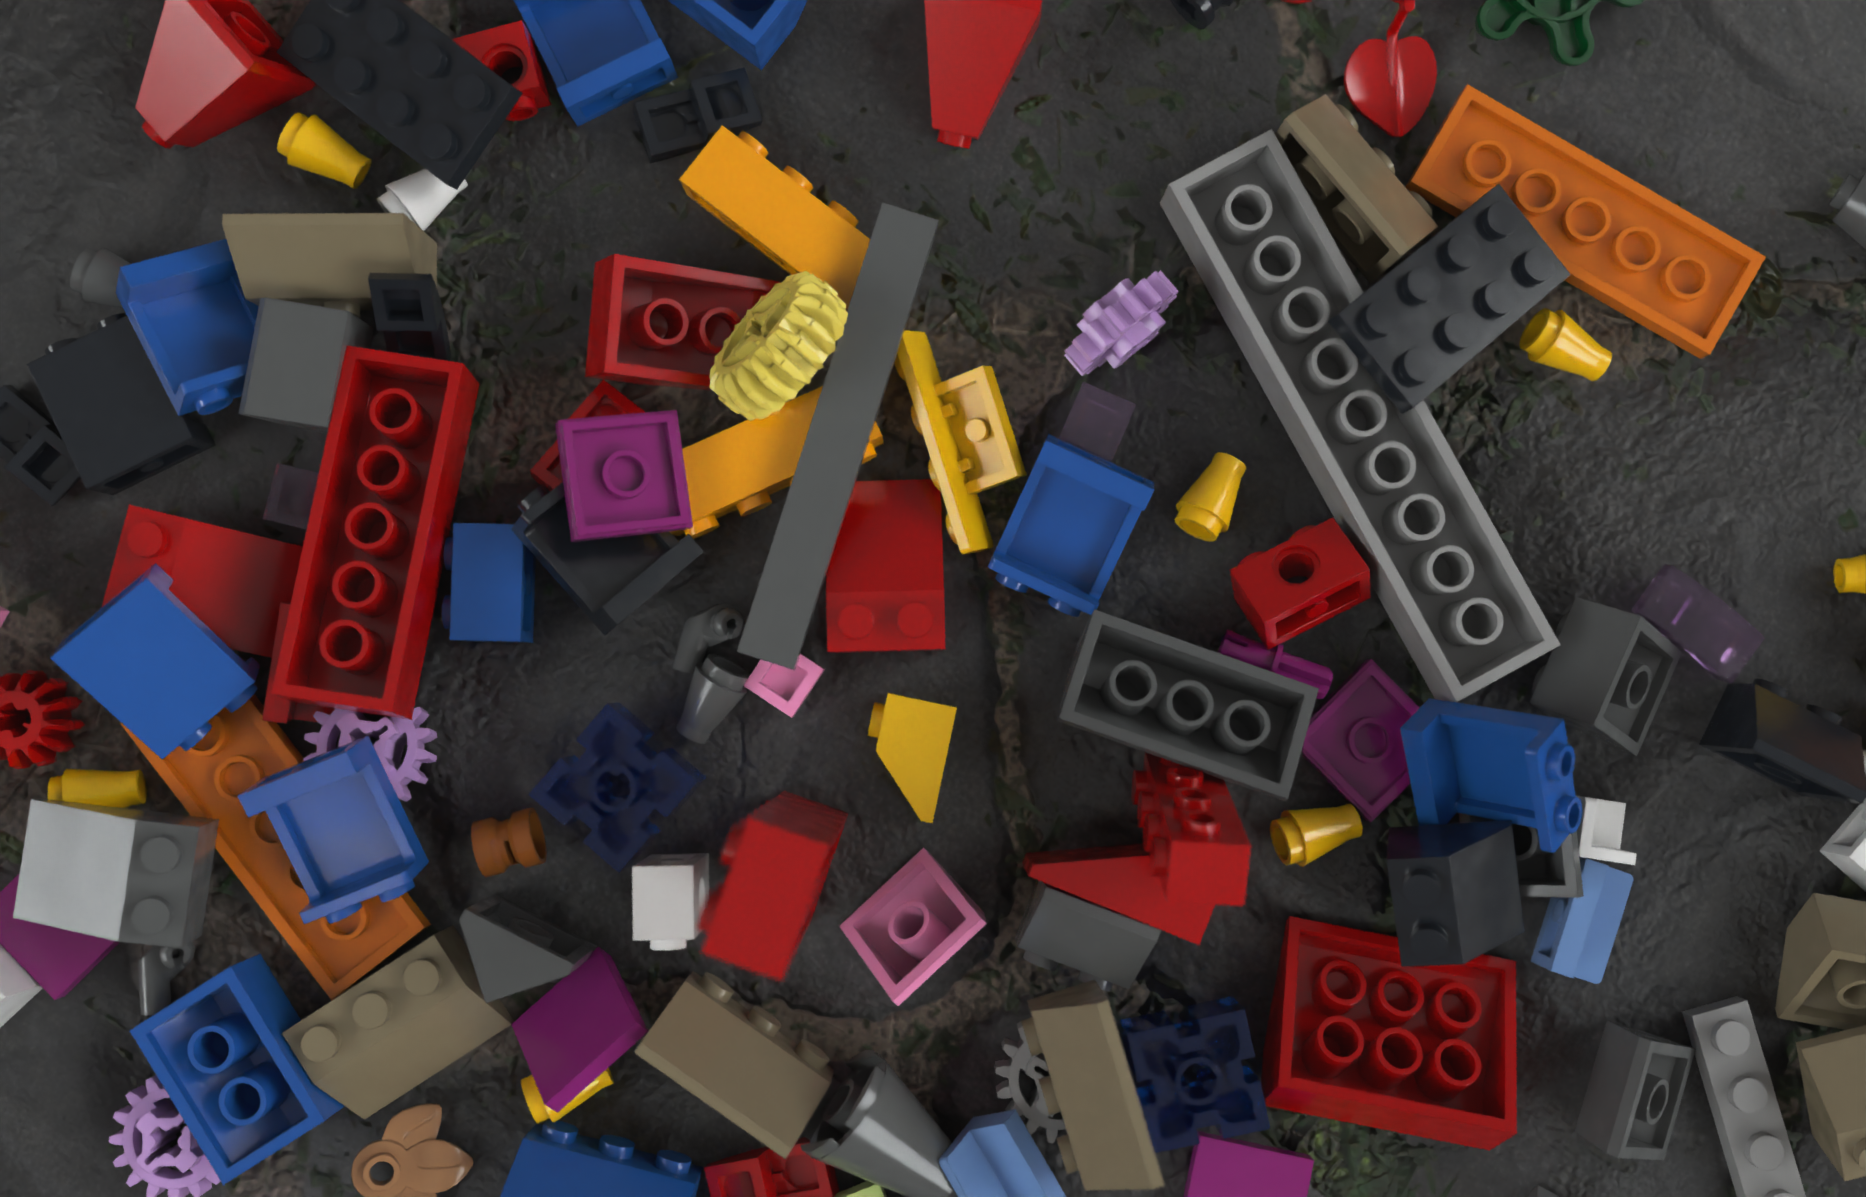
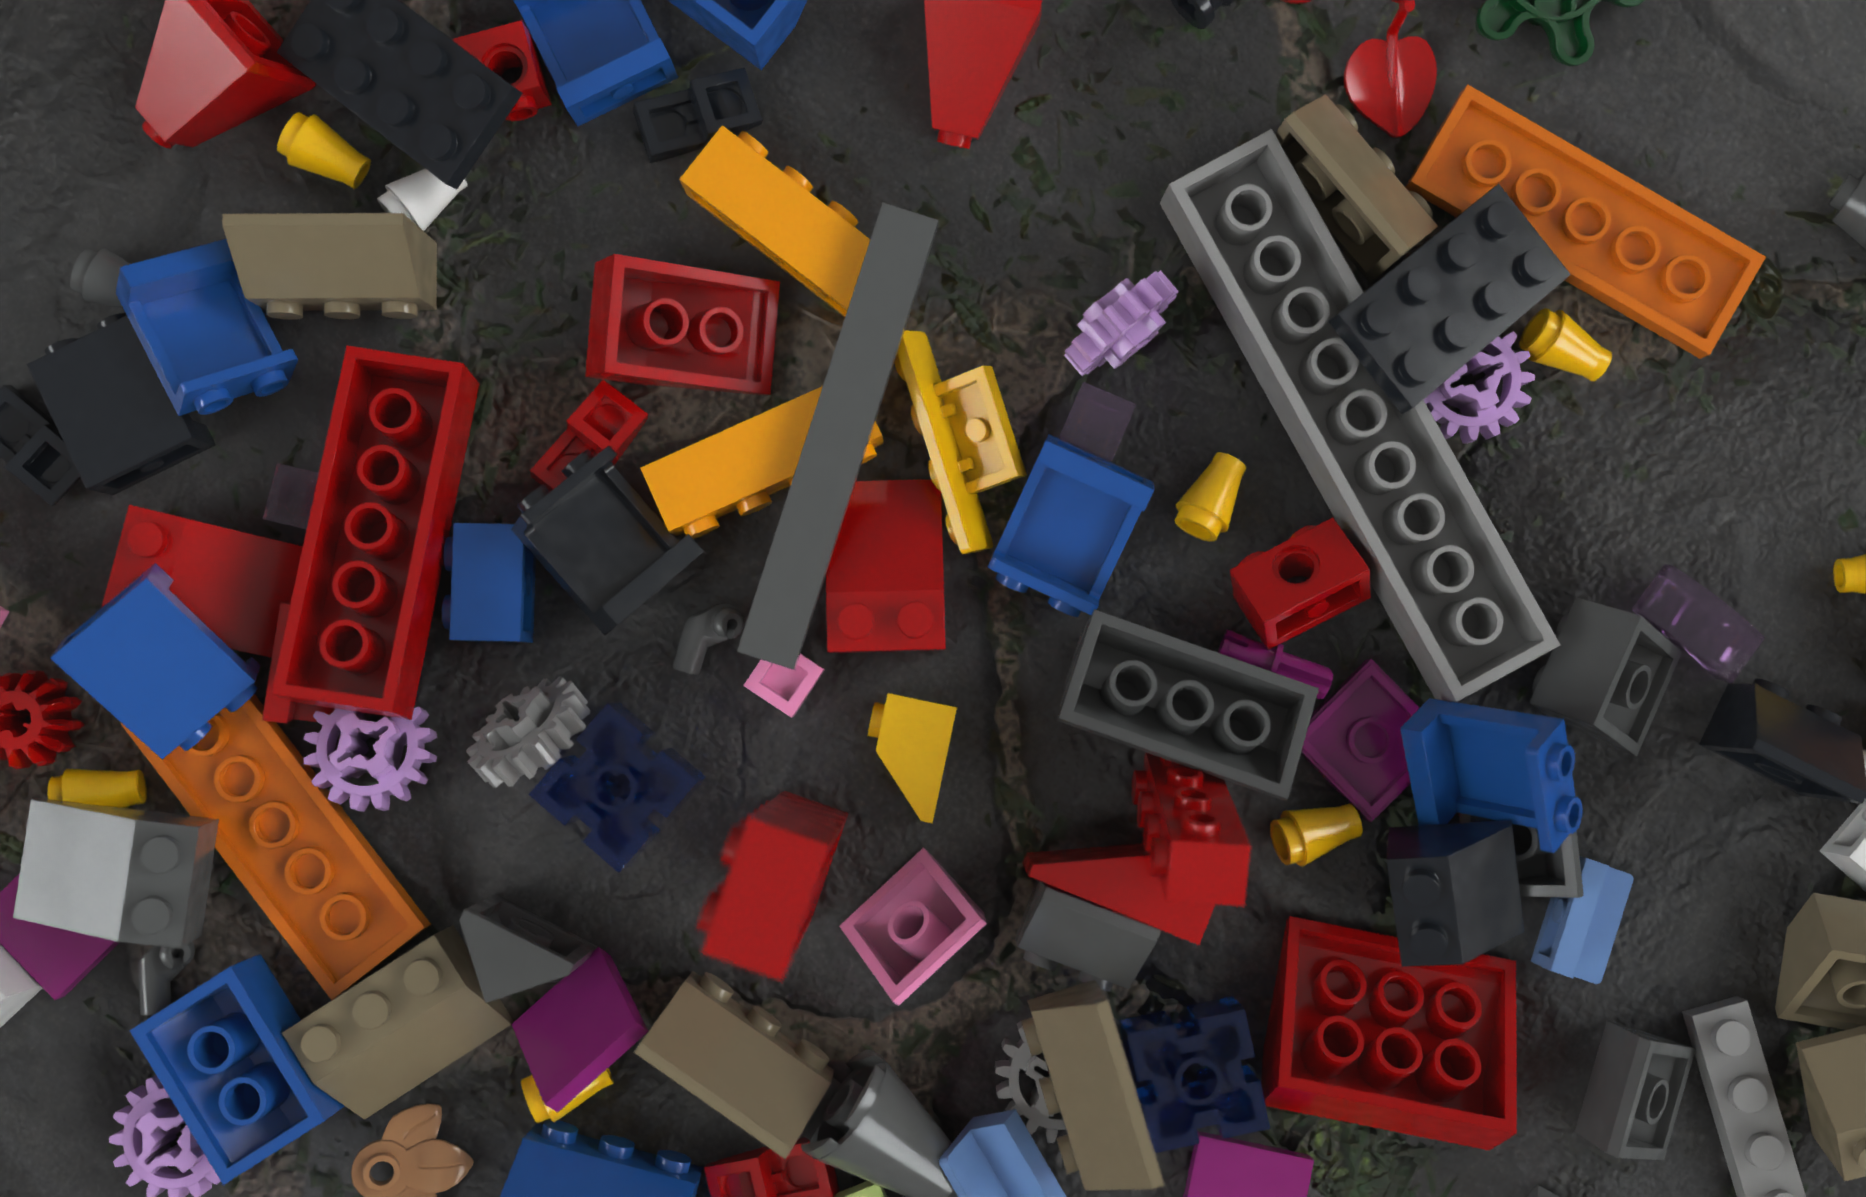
blue panel [238,735,429,924] -> none
dark grey slope [239,298,374,435] -> none
black slope [368,273,451,361] -> none
dark orange wheel [471,807,547,877] -> none
magenta tile [555,410,693,542] -> none
white brick [632,853,709,950] -> none
dark grey cone [676,654,749,744] -> none
light yellow gear [709,271,848,421] -> none
white panel [1575,795,1637,865] -> none
none -> light grey gear [466,677,590,788]
none -> lavender gear [1423,331,1535,444]

